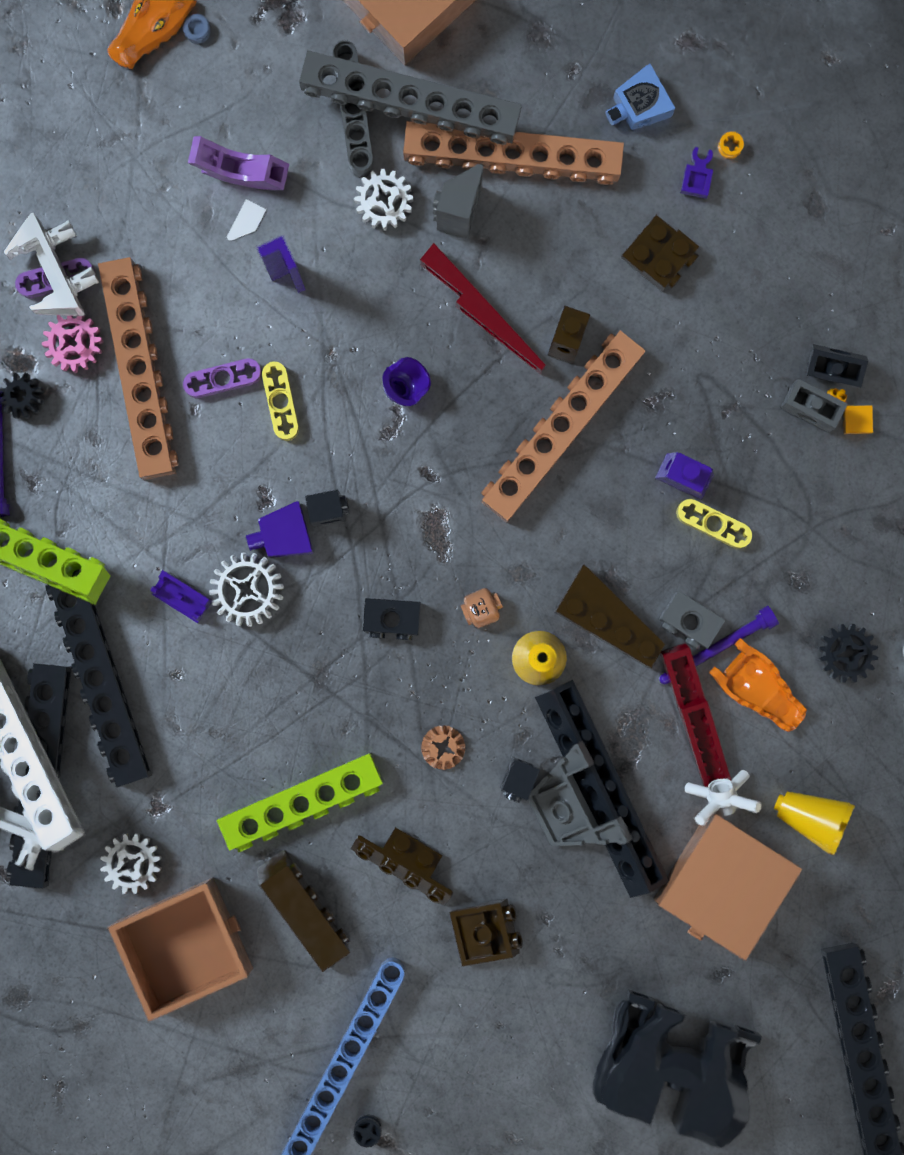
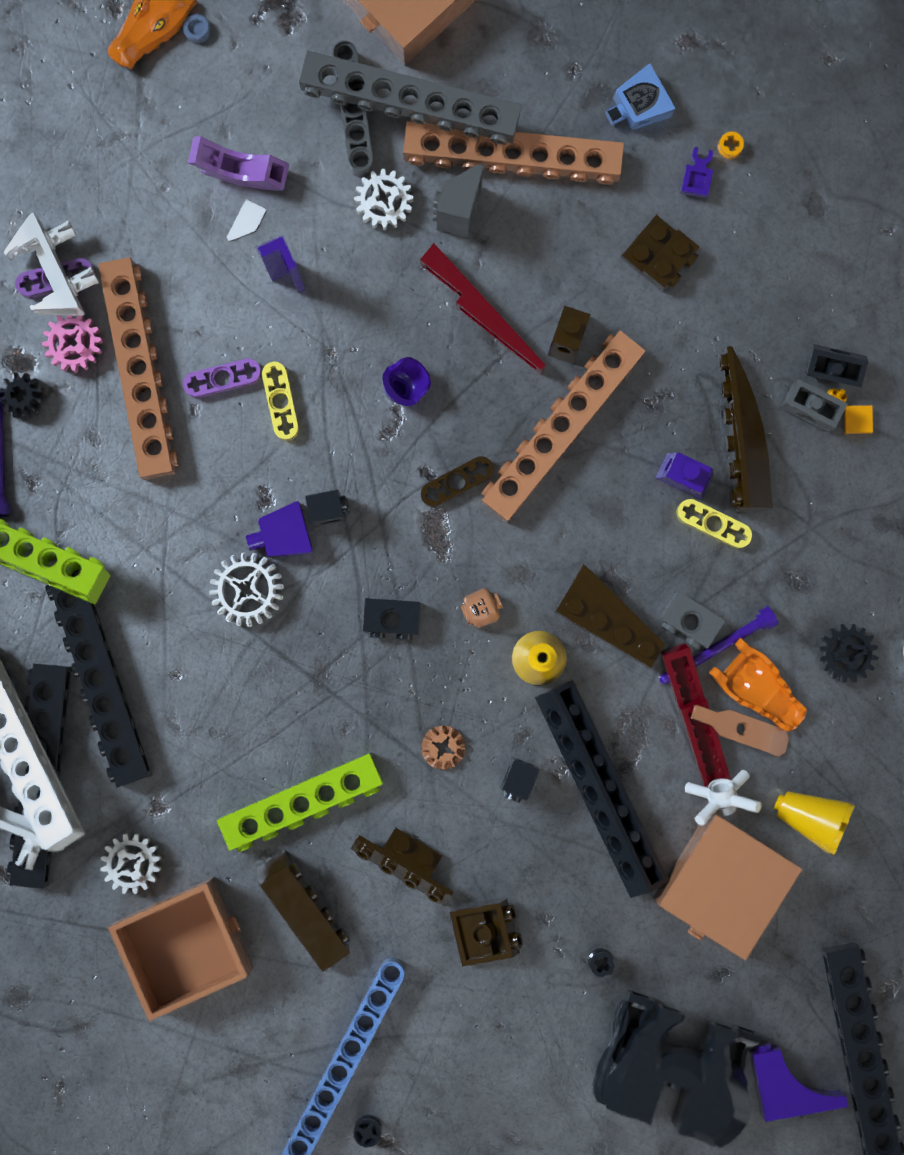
dark purple hinge [151,570,213,623] -> none
dark grey wing [528,741,632,846] -> none
none -> dark brown beam [421,456,494,507]
none -> black bush [588,948,615,977]
none -> nougat piece [691,705,789,757]
none -> dark brown wedge [719,346,773,513]
none -> dark purple arch [749,1042,848,1122]

